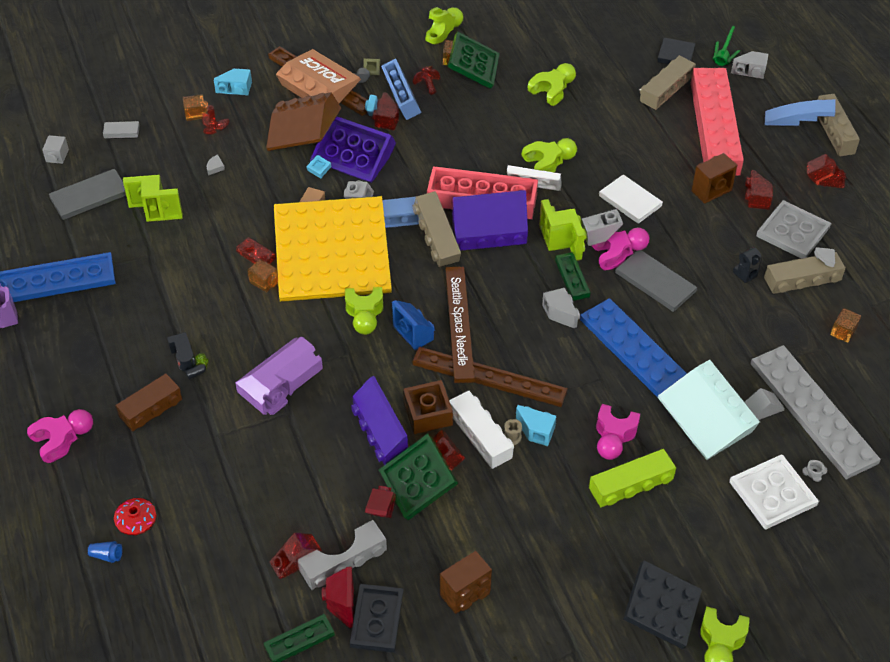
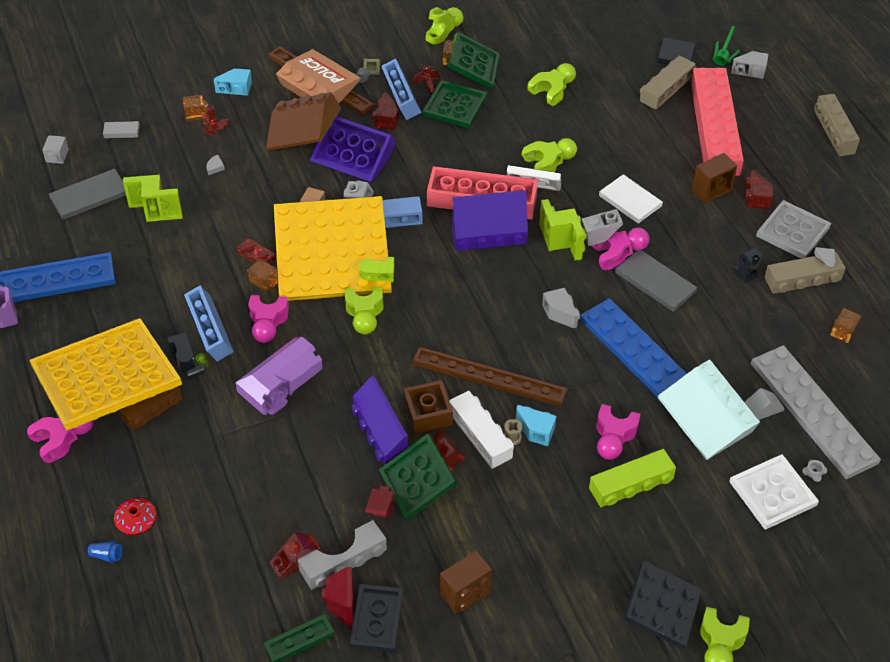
medium azure plate [307,155,332,178] -> none
medium azure plate [365,95,379,117] -> none
blue slope [392,300,435,350] -> none
dark tan brick [412,191,461,267] -> none
reddish brown tile [446,267,474,383] -> none
dark green plate [555,252,590,301] -> none
medium blue slope [765,99,835,126] -> none
clear red slope [807,154,846,188] -> none
none -> yellow plate [30,318,182,431]
none -> medium blue brick [184,285,234,361]
none -> dark pink piece [248,295,289,343]
none -> lime leg [359,257,394,282]
none -> dark green plate [423,80,487,129]

